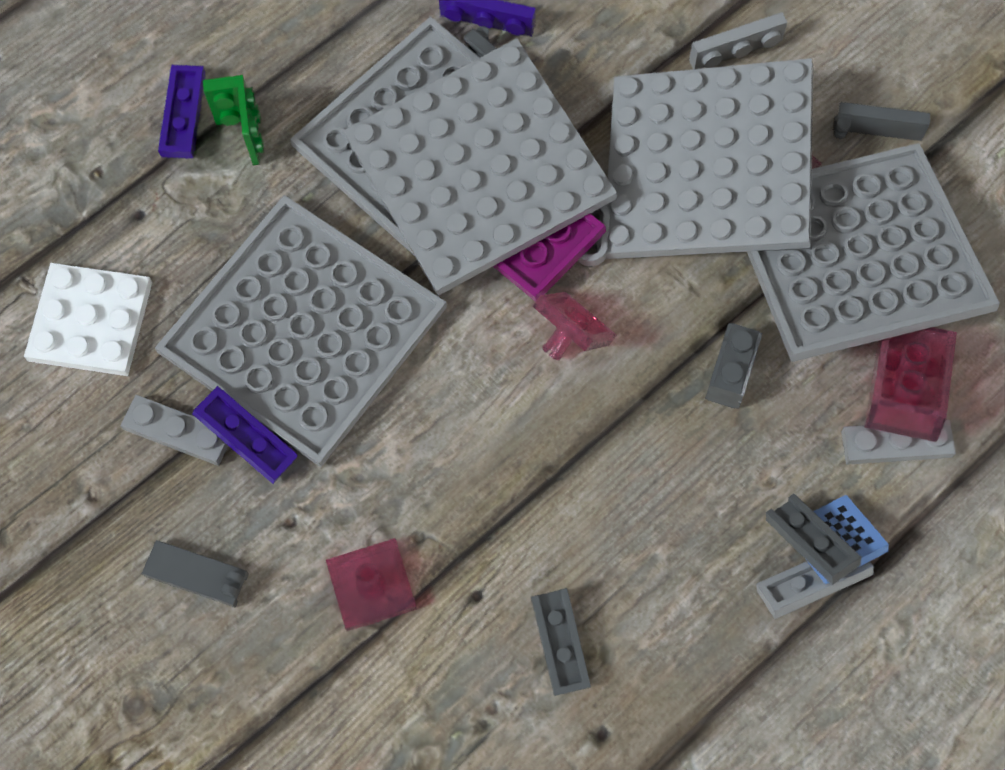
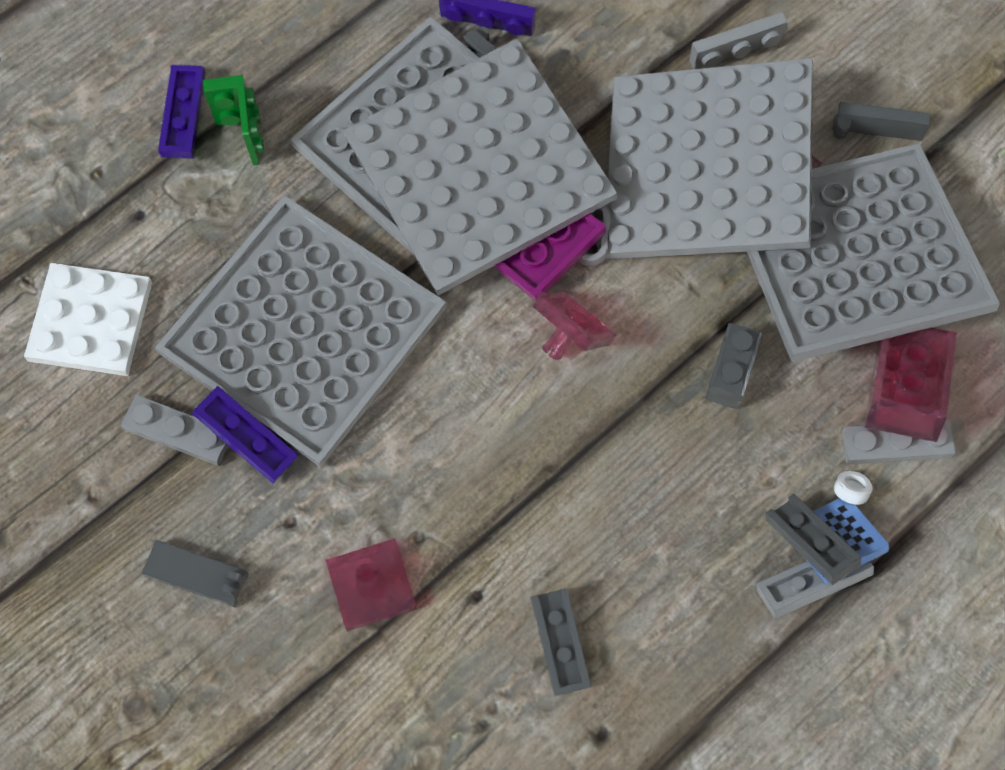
none -> white tile [834,471,873,505]

